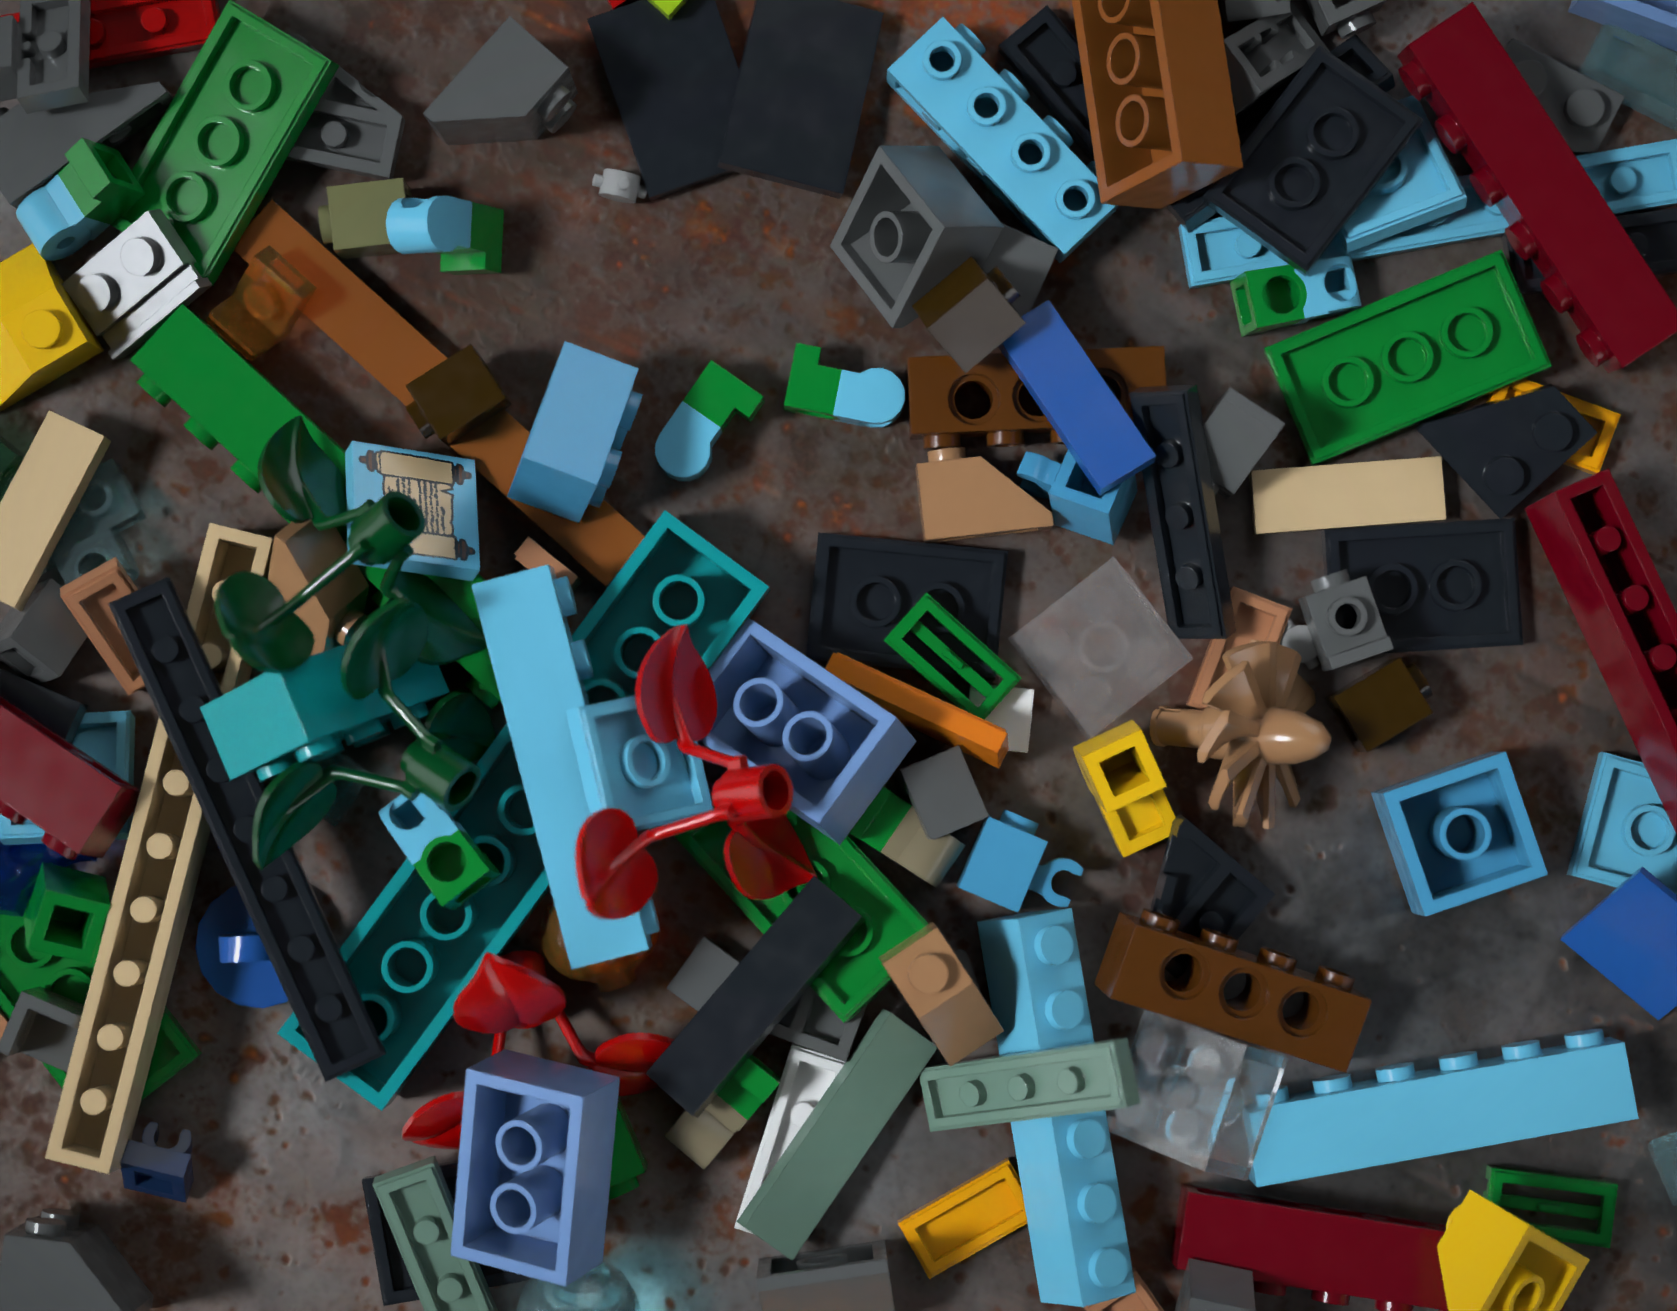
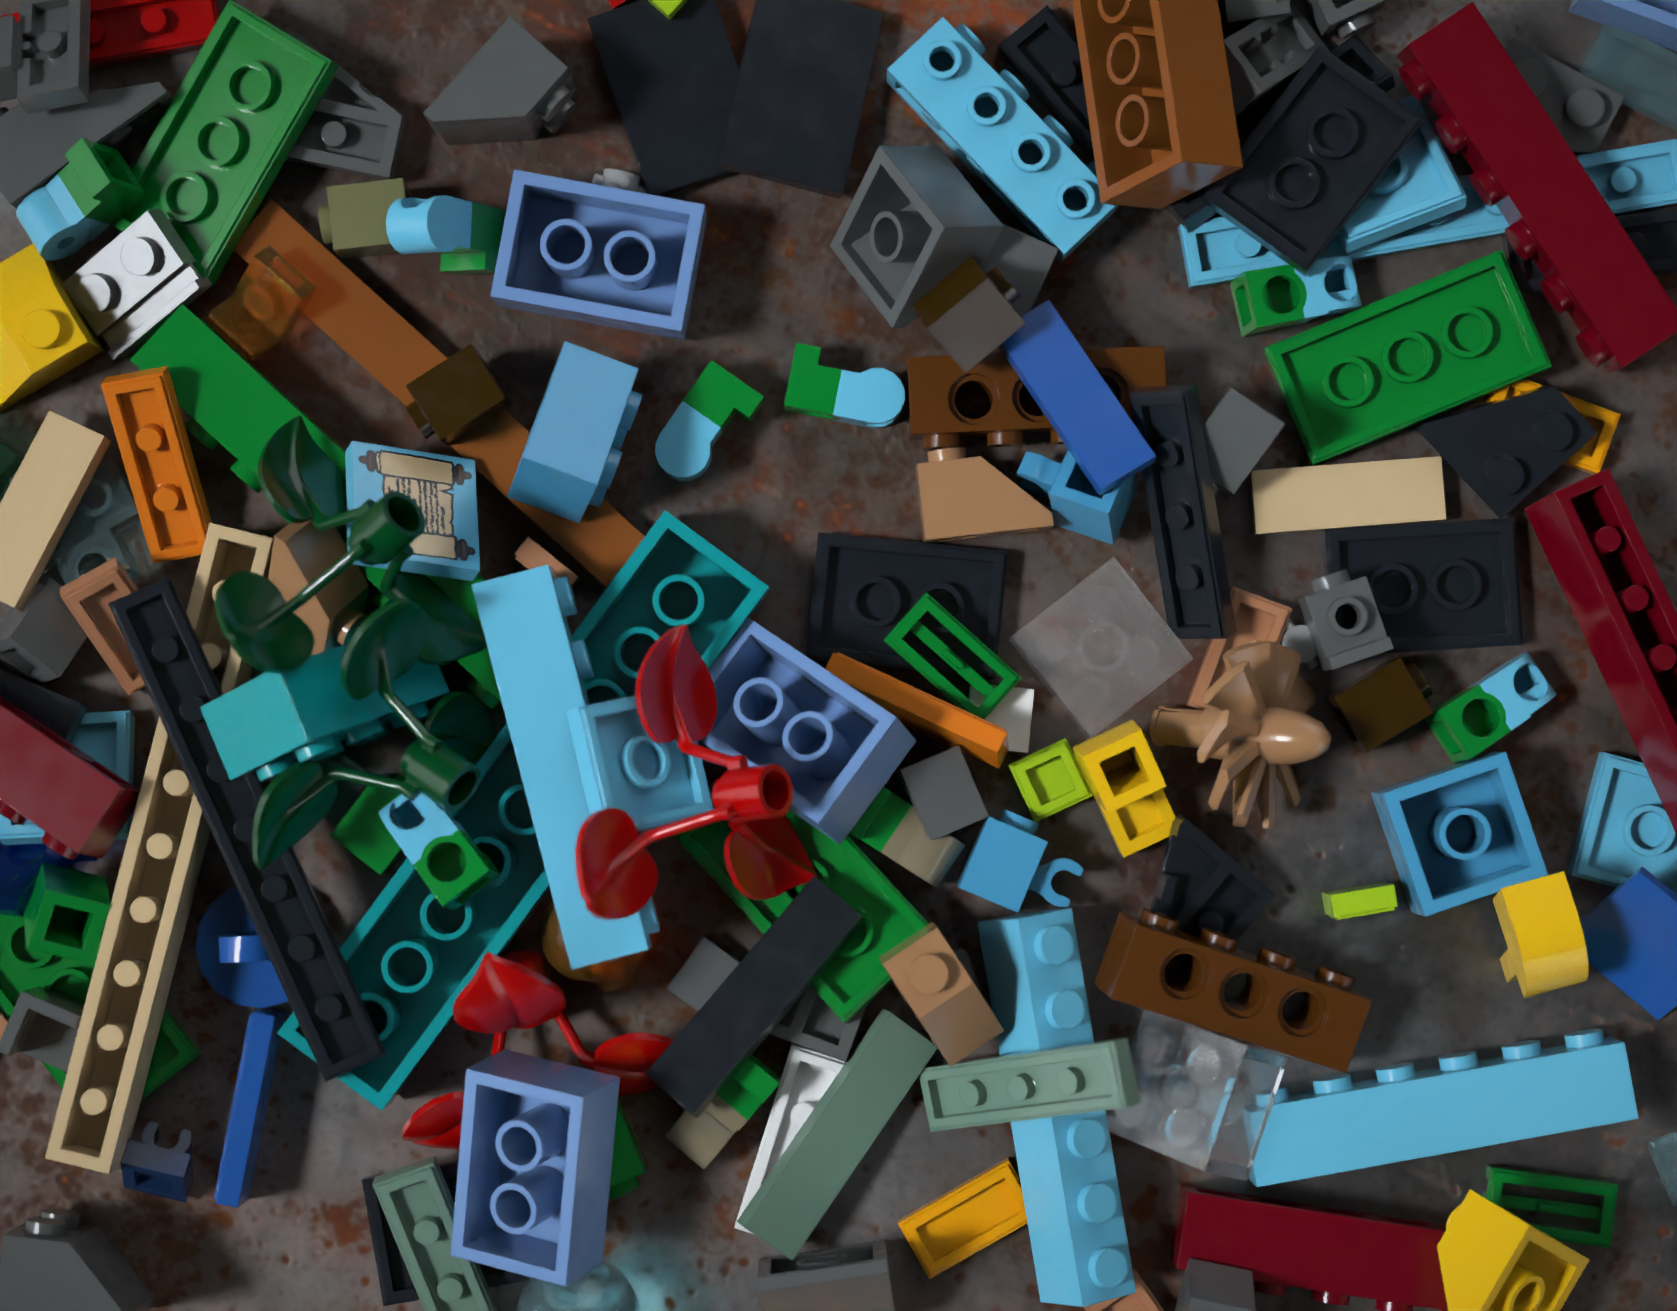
none -> orange tile [101,366,212,564]
none -> blue tile [214,1008,285,1208]
none -> green brick [329,772,405,875]
none -> medium blue brick [490,169,708,341]
none -> lime tile [1007,738,1093,822]
none -> lime tile [1321,882,1398,920]
none -> leg [1423,651,1556,763]
none -> yellow brick [1492,871,1589,998]

